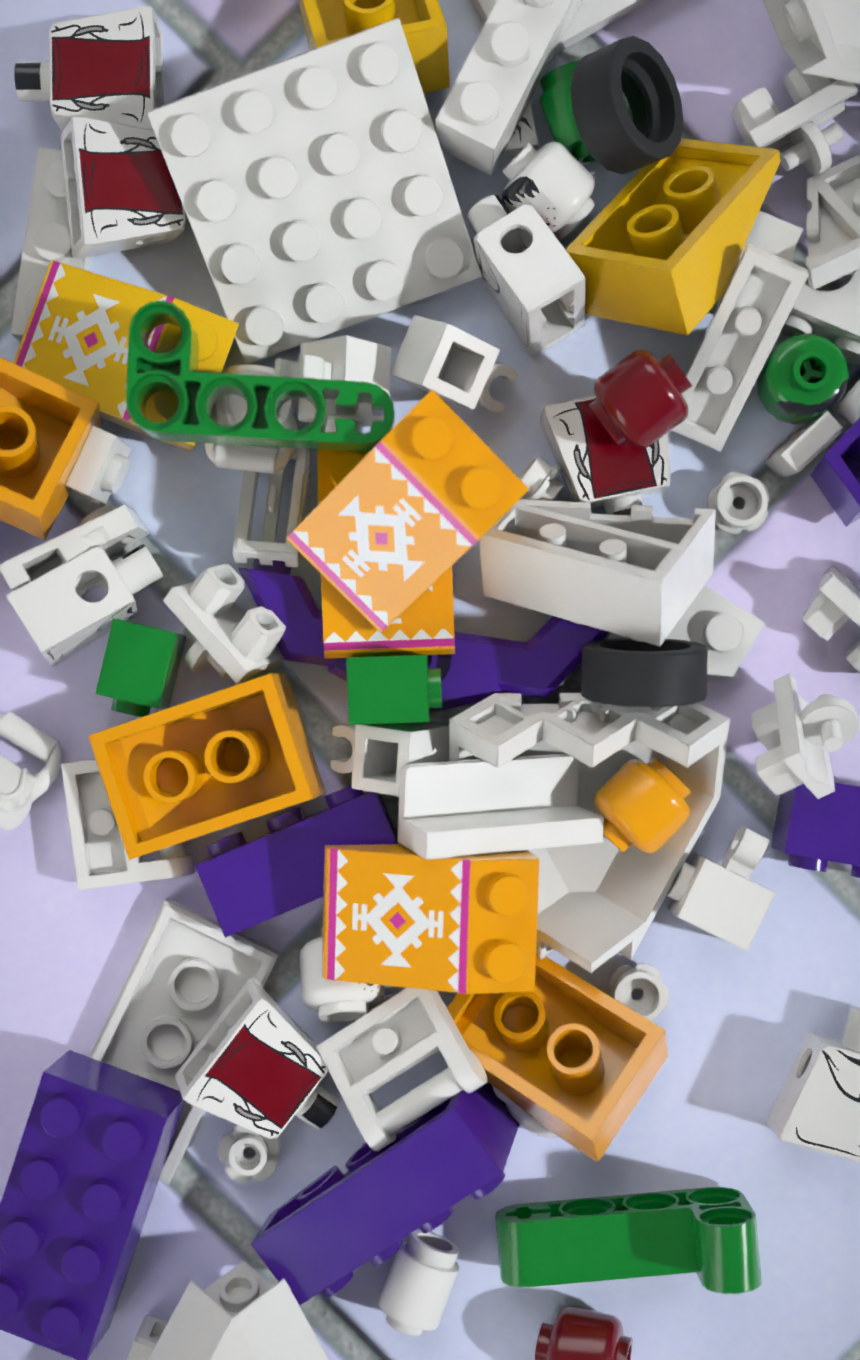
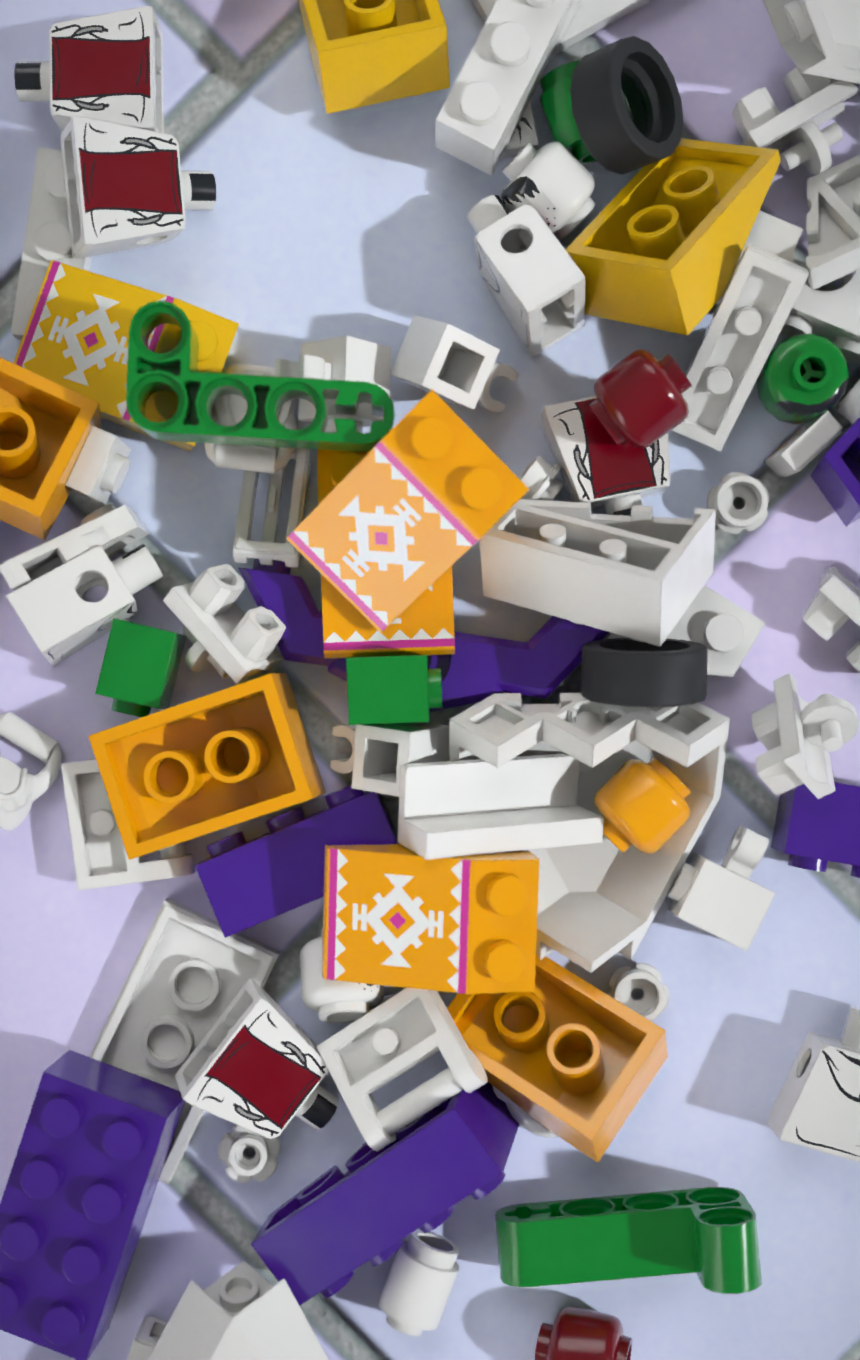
white plate [147,18,482,365] -> none

